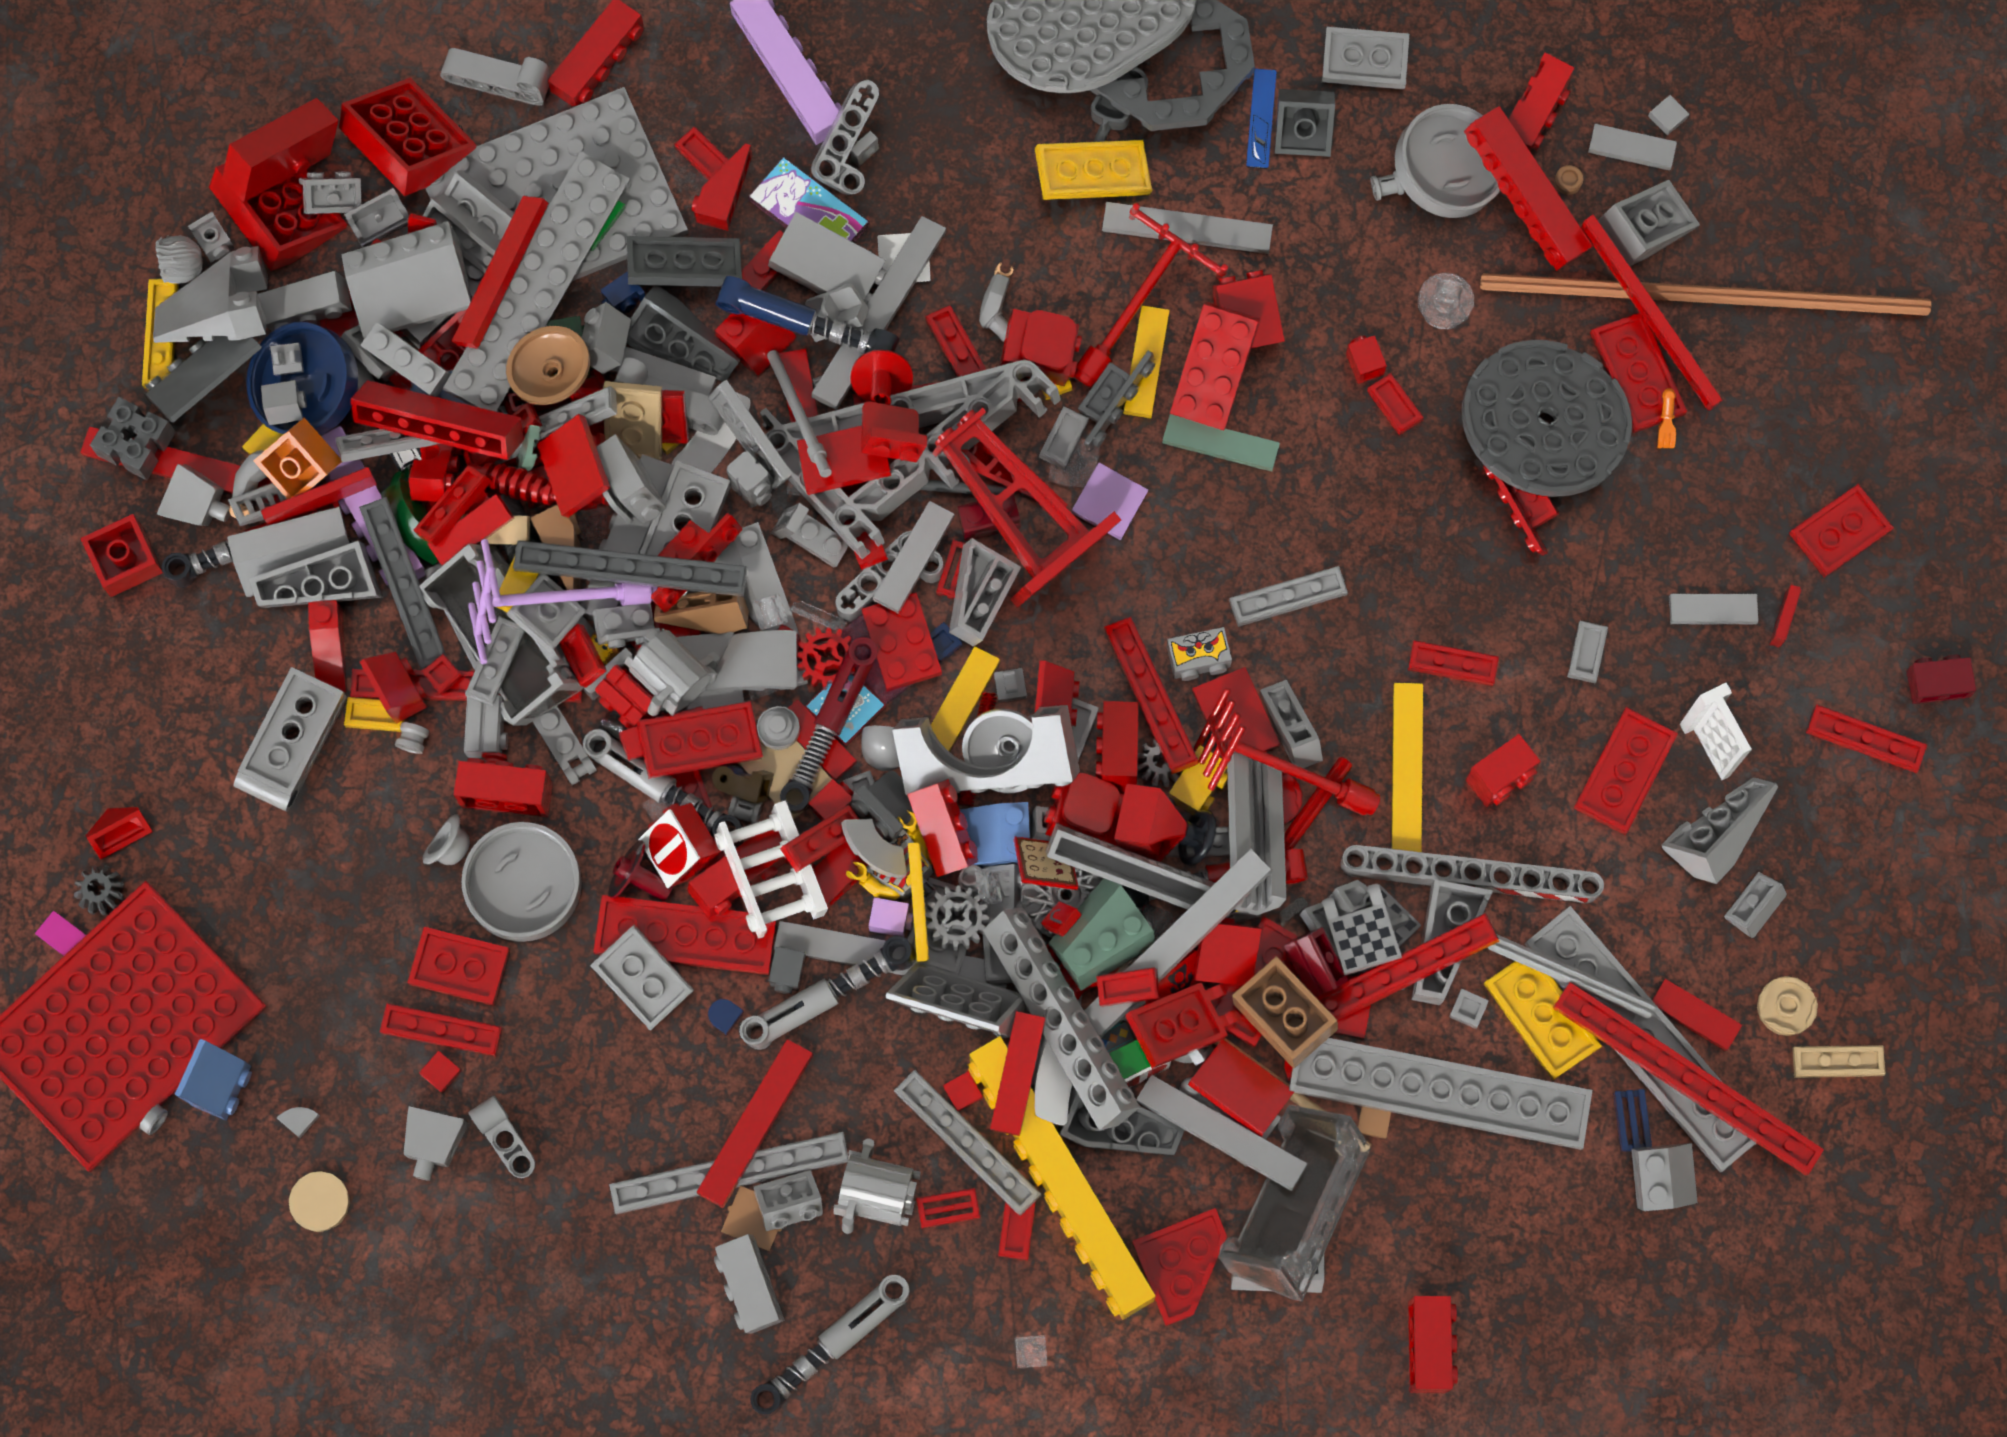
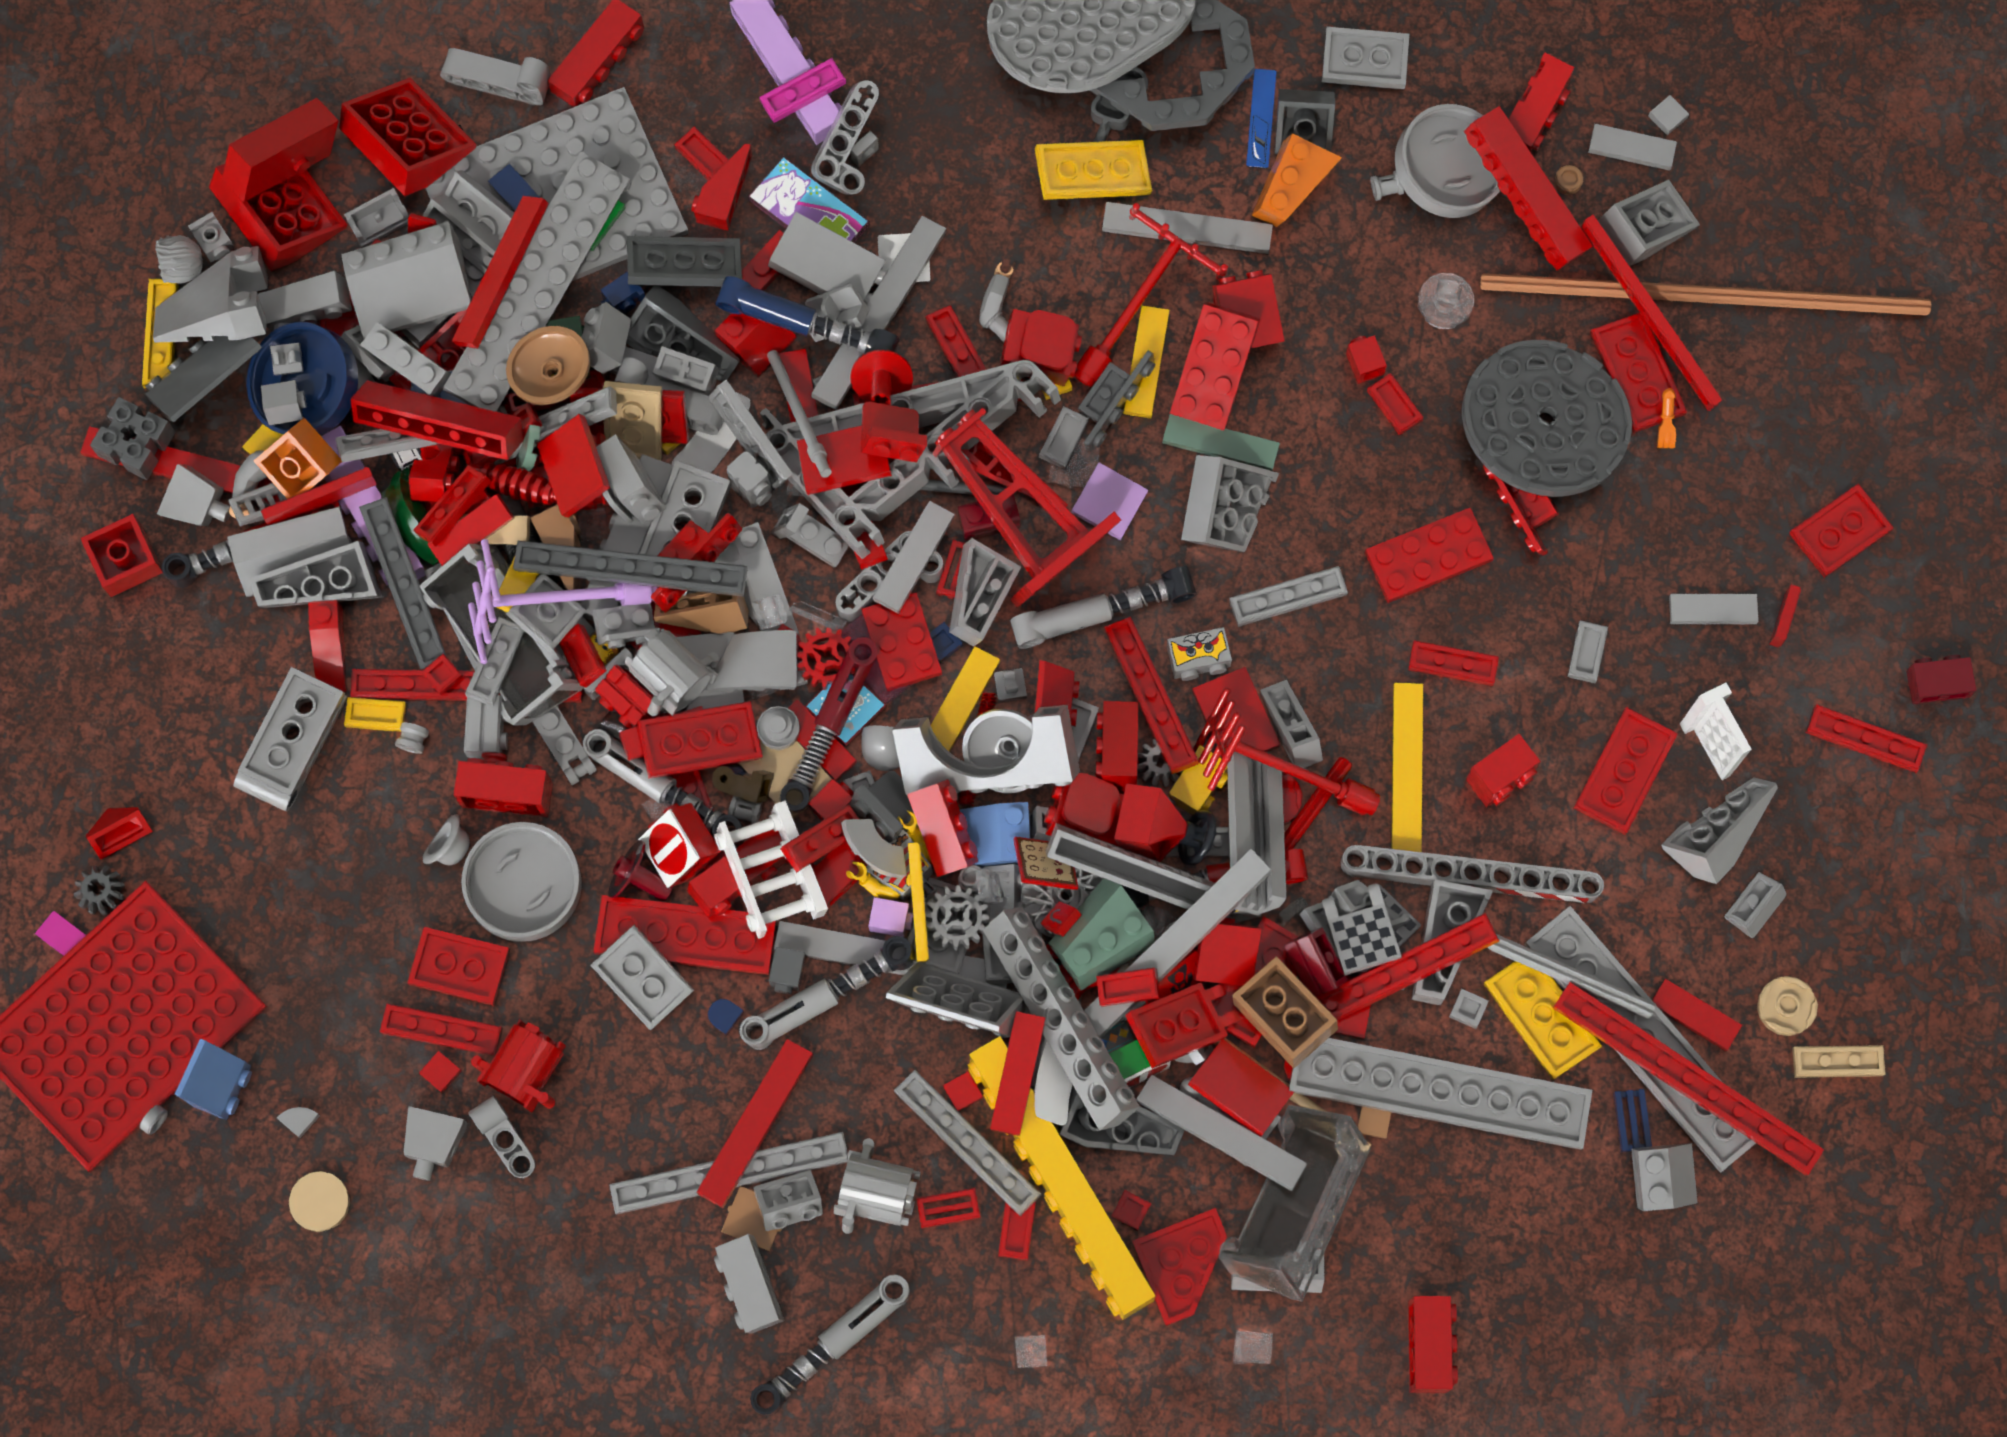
light grey bracket [299,171,362,214] -> none
red slope [359,652,427,724] -> none
none -> red container [471,1019,566,1113]
none -> dark blue tile [488,164,540,213]
none -> light grey hinge [652,346,719,392]
none -> dark pink tile [759,58,846,123]
none -> piece [1010,566,1197,649]
none -> red tile [1111,1190,1151,1231]
none -> light grey wedge [1181,455,1279,552]
none -> clear panel [1233,1331,1273,1365]
none -> orange wedge [1252,133,1342,227]
none -> red plate [1365,508,1494,603]

